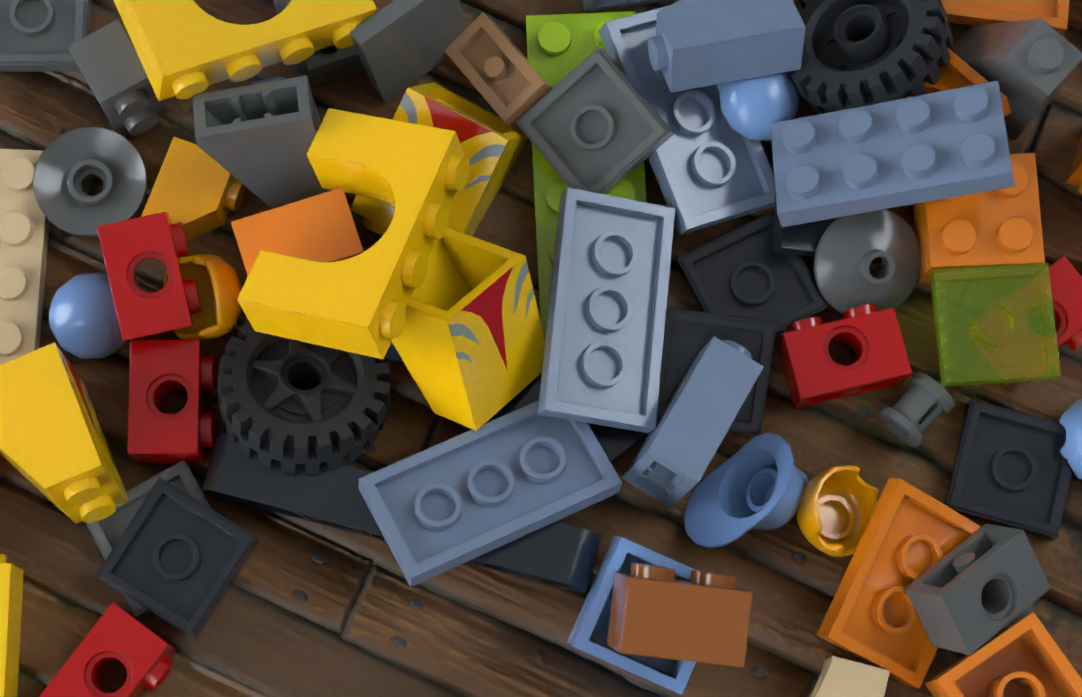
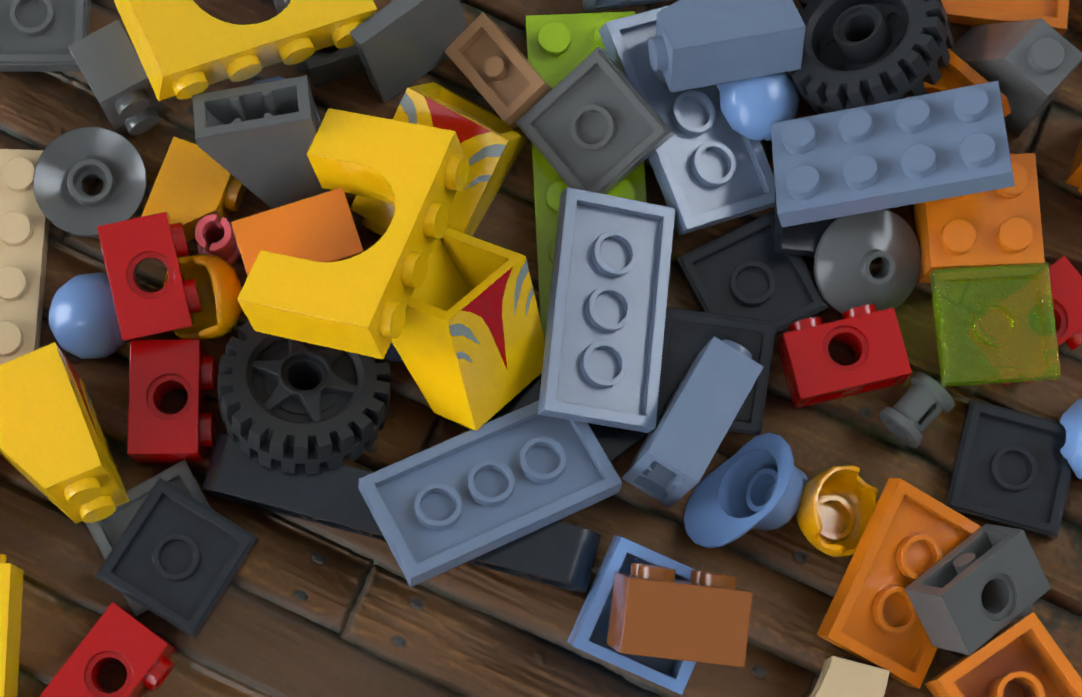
none -> coral pin [194,214,241,265]

